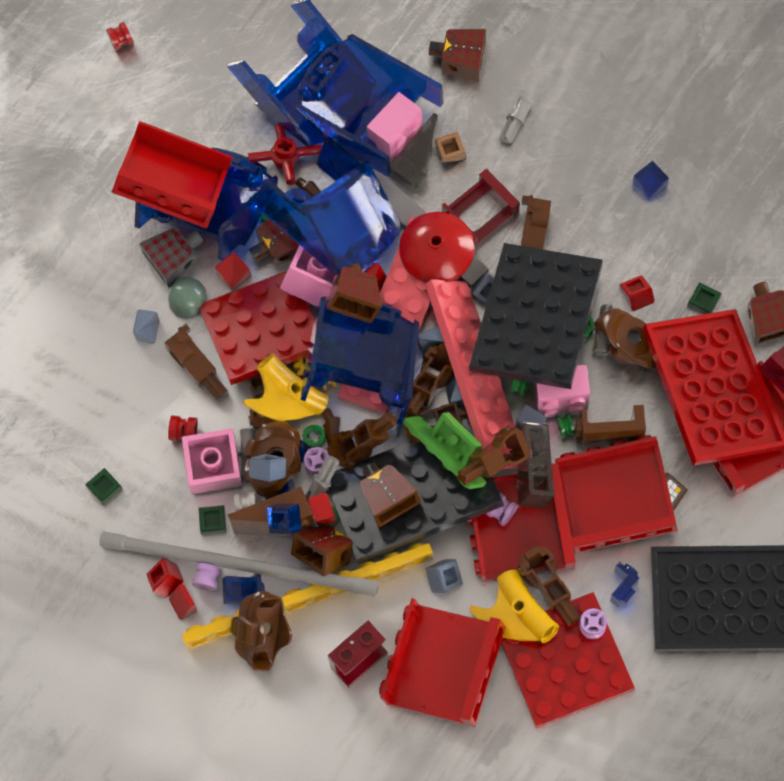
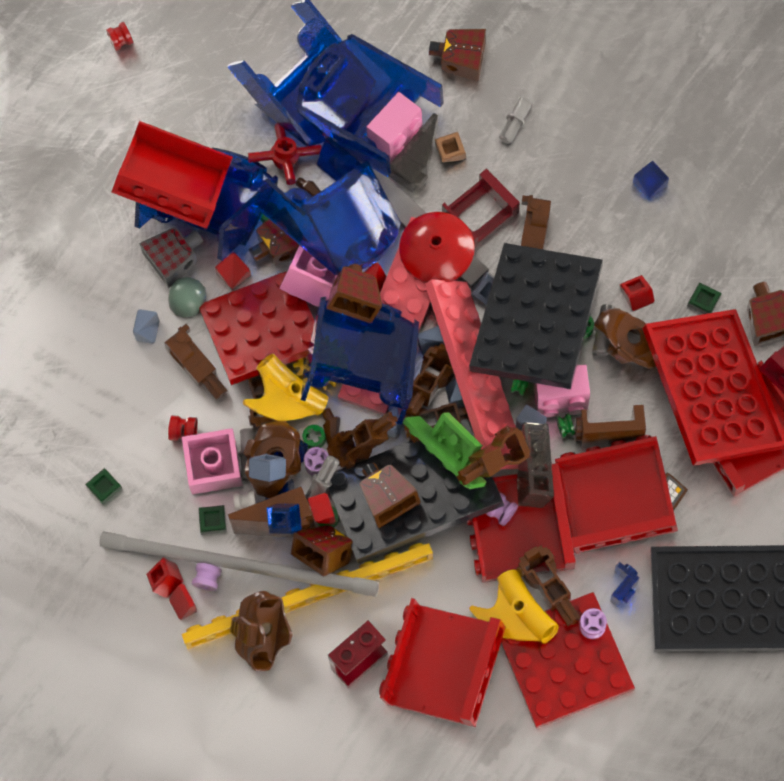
clear blue bracket [222,574,265,605] -> none
sand blue slope [425,559,463,593] -> none

